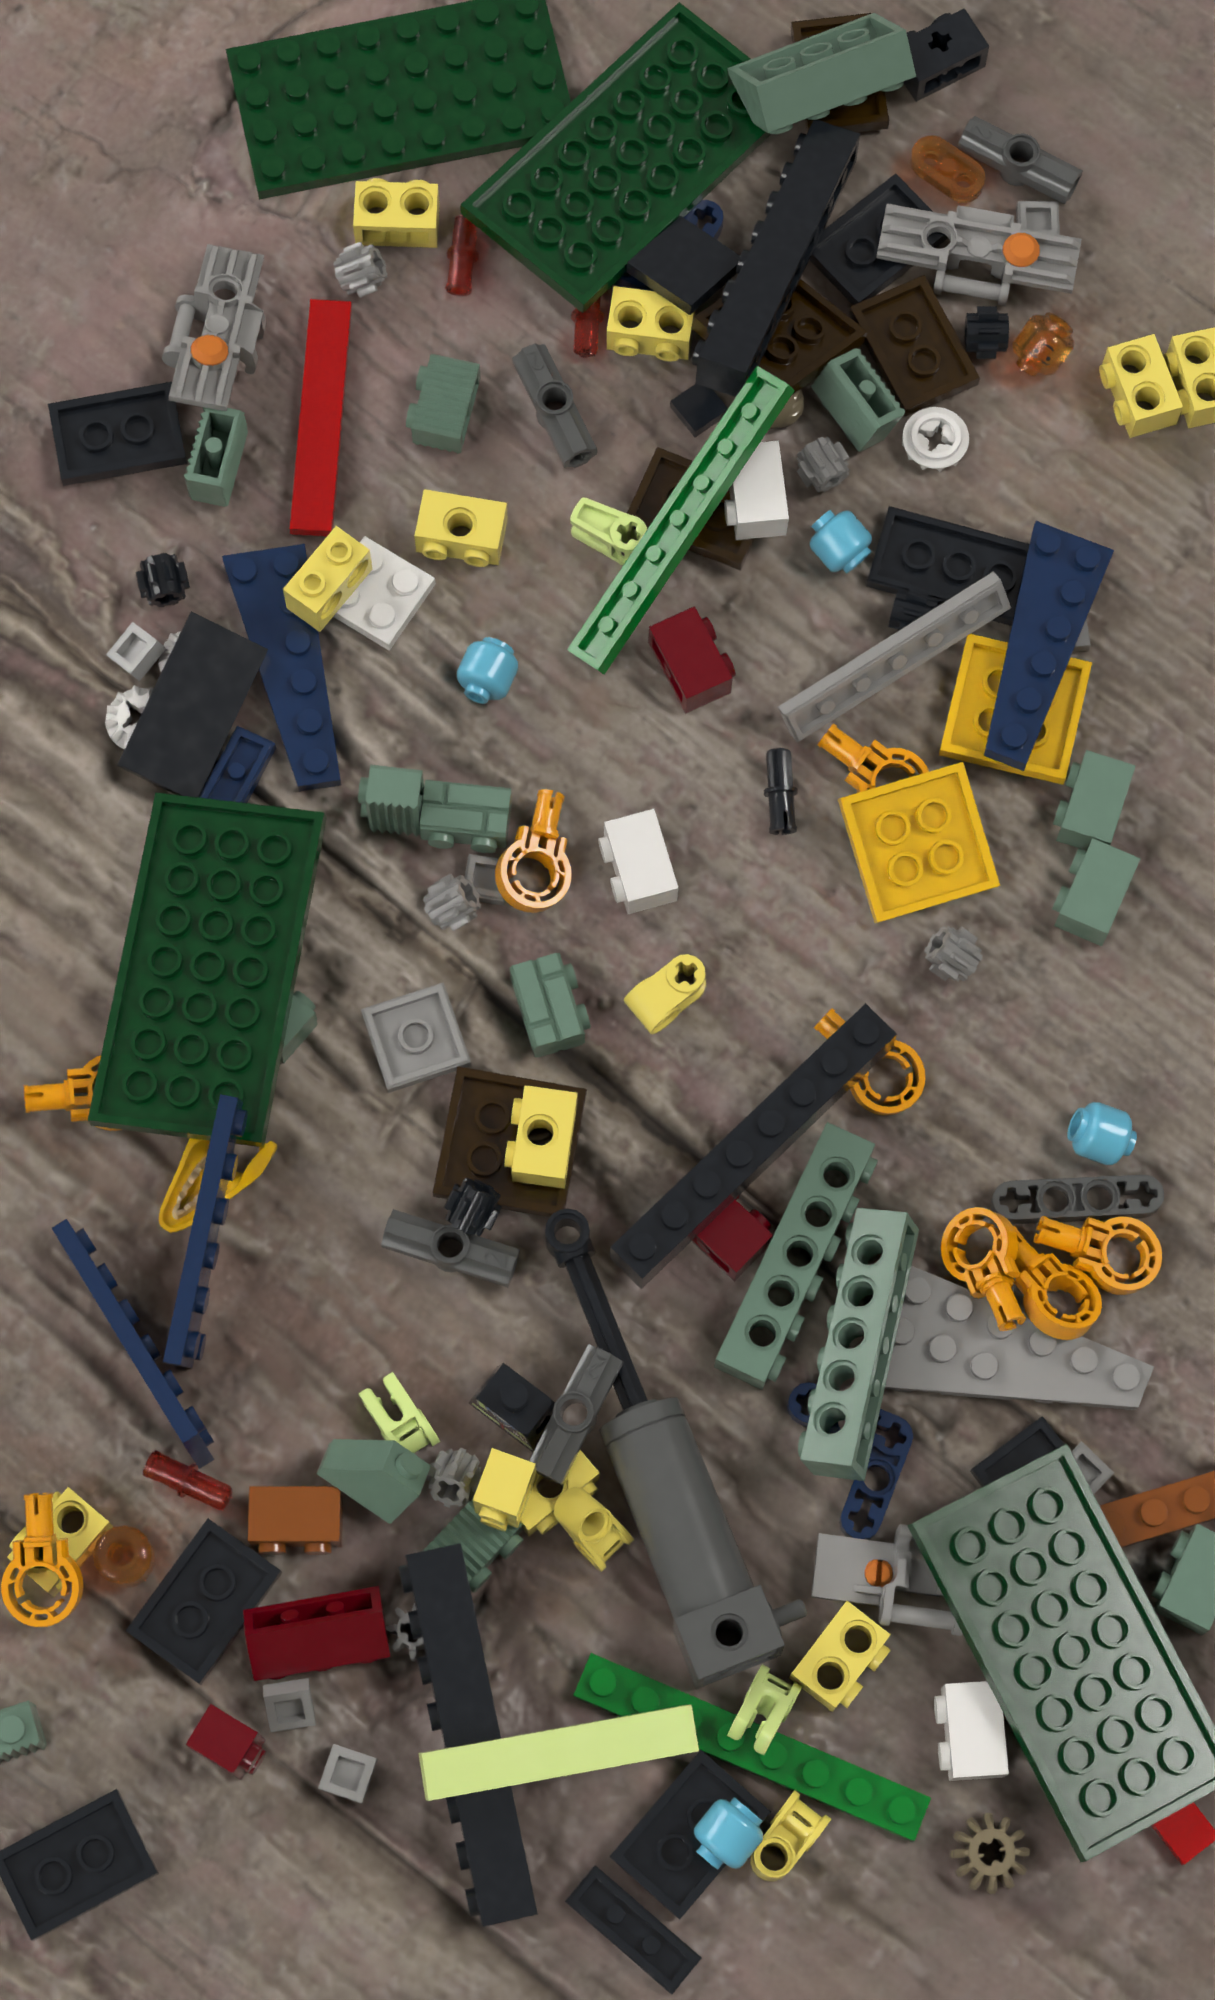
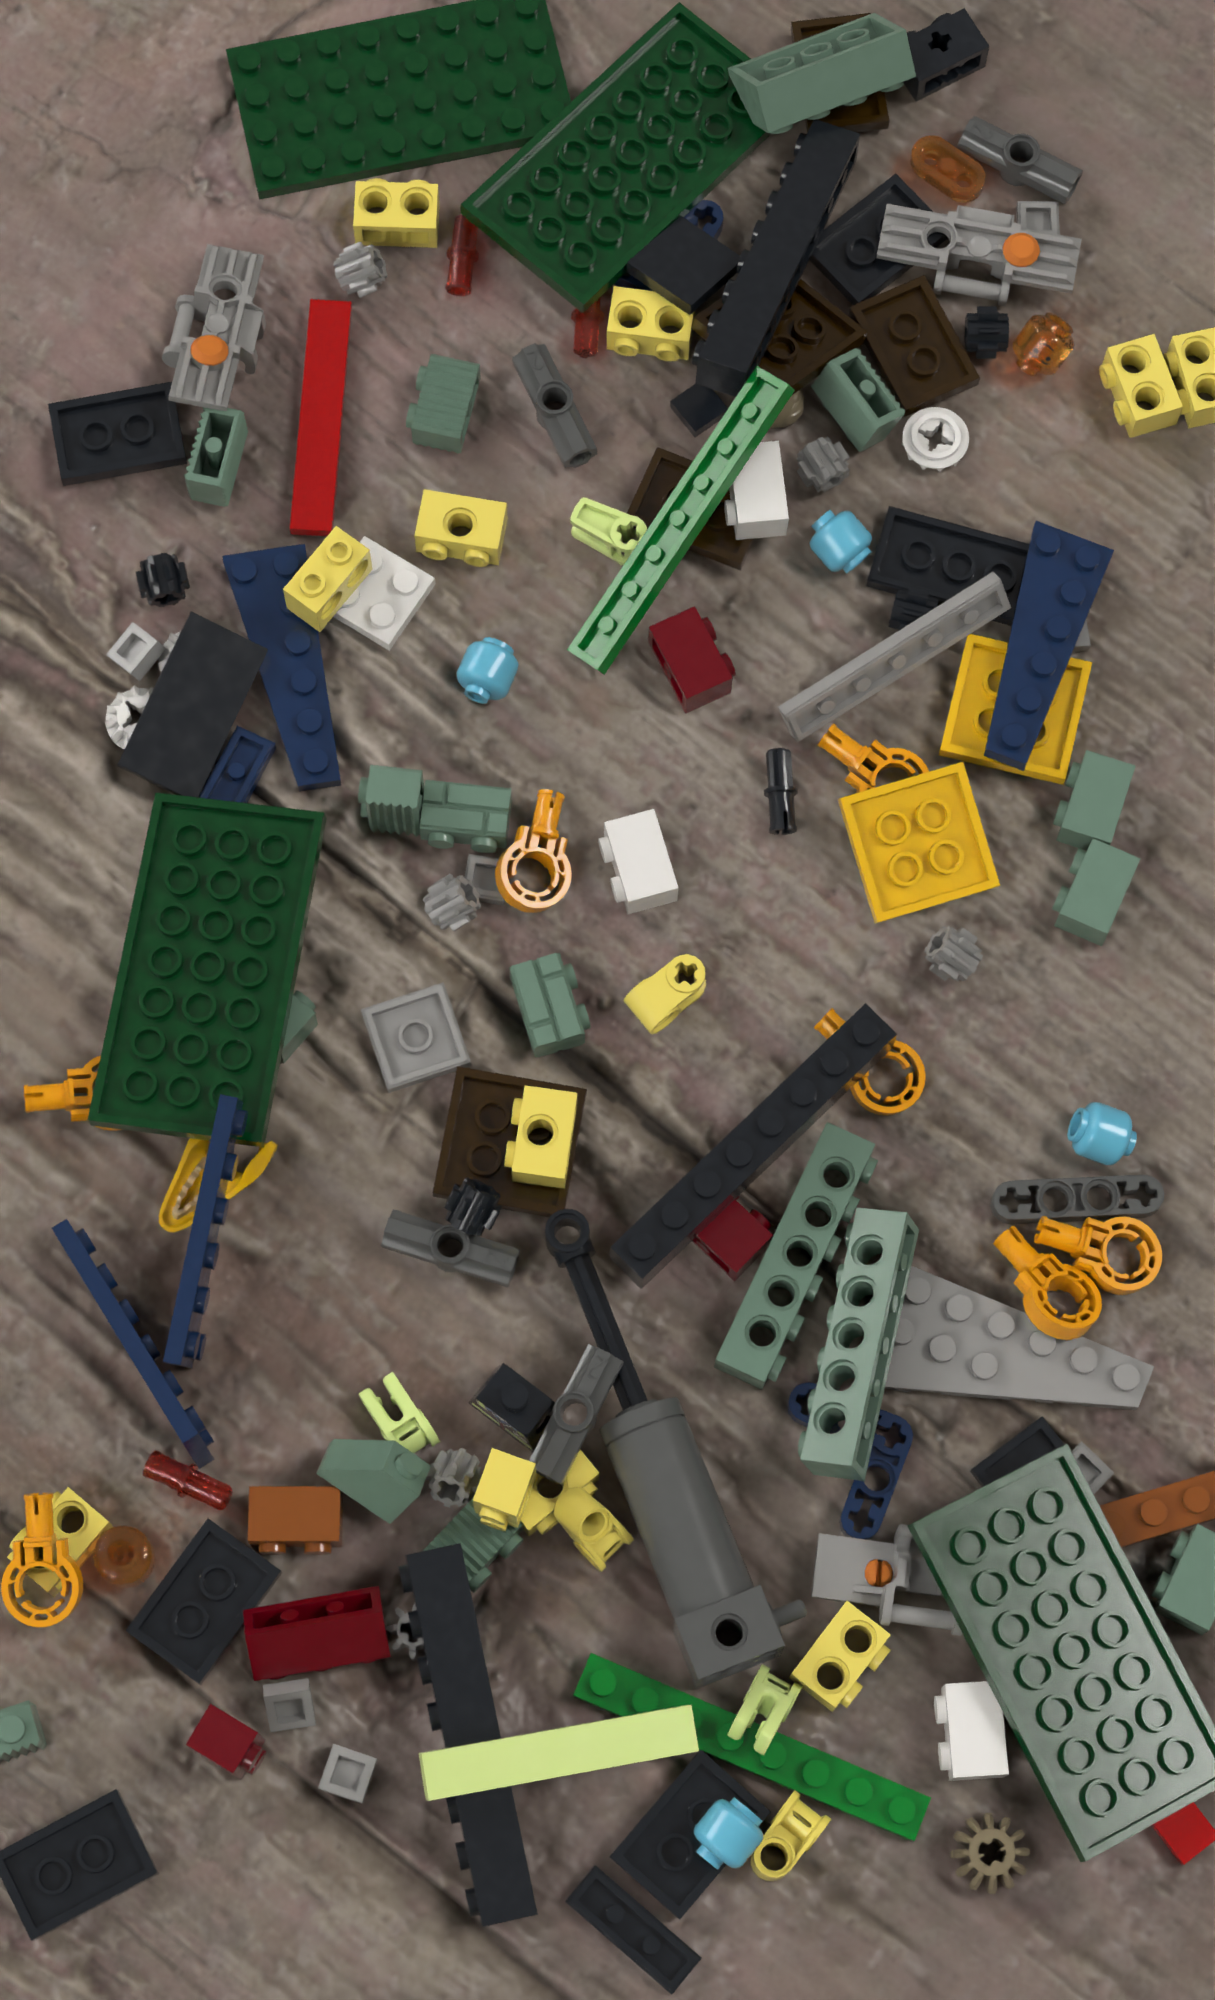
light orange pin [941,1207,1026,1331] -> none

